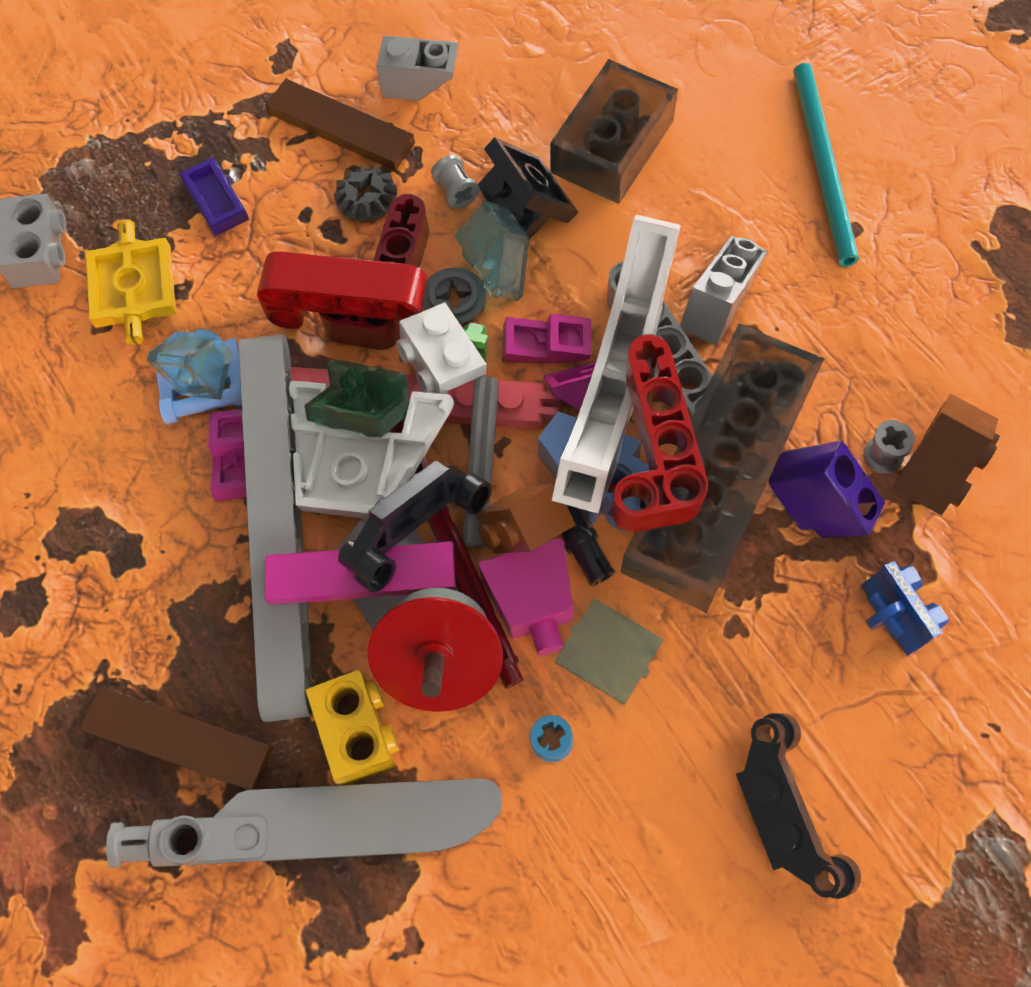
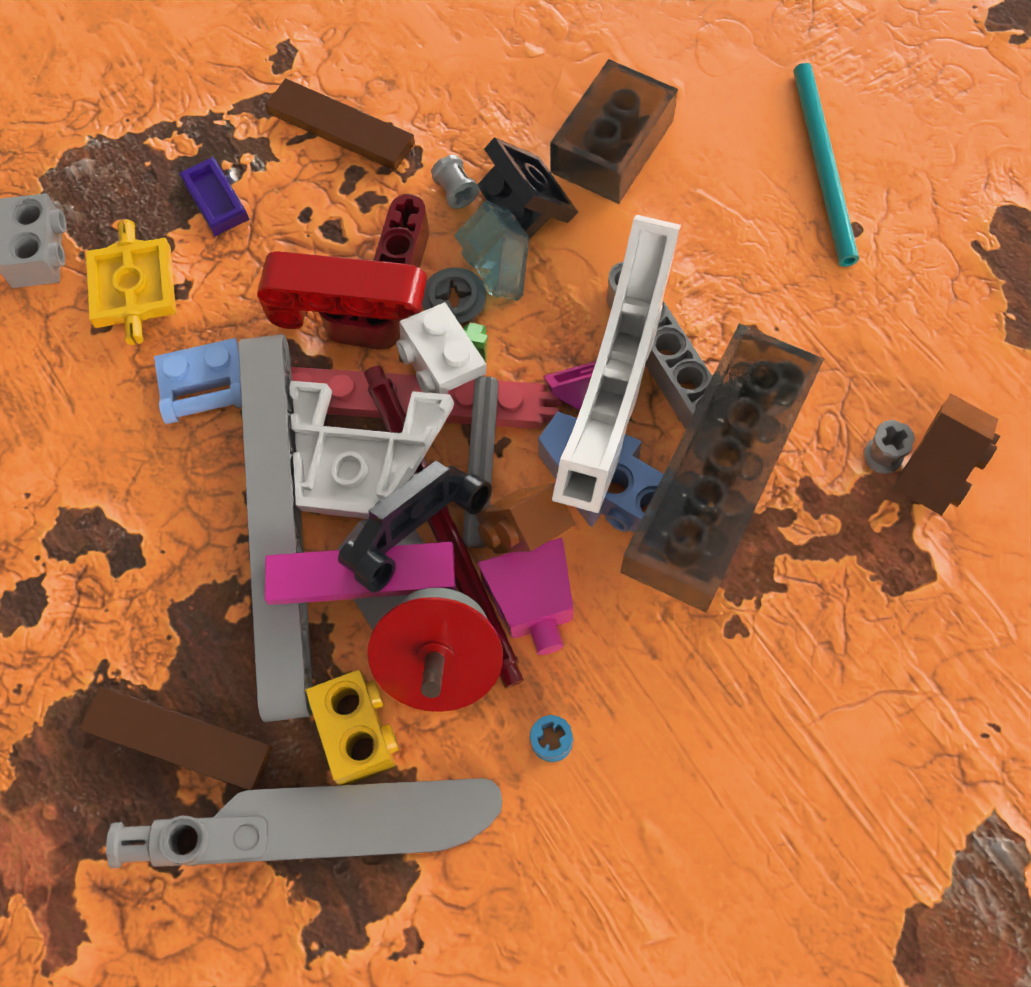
clear light blue slope [147,329,233,400] -> none
dark pink slope [208,410,247,501] -> none
clear green bracket [304,359,409,438] -> none
dark grey gear [334,164,397,222] -> none
light grey slope [376,36,459,101] -> none
dark pink slope [502,314,591,363] -> none
clear light blue piece [555,598,664,705] -> none
black pin [562,505,616,587] -> none
red beam [612,334,708,532] -> none
light grey slope [680,236,768,346] -> none
black plate [736,713,861,899] -> none
dark purple piece [768,440,886,538] -> none
blue hips [860,561,949,656] -> none

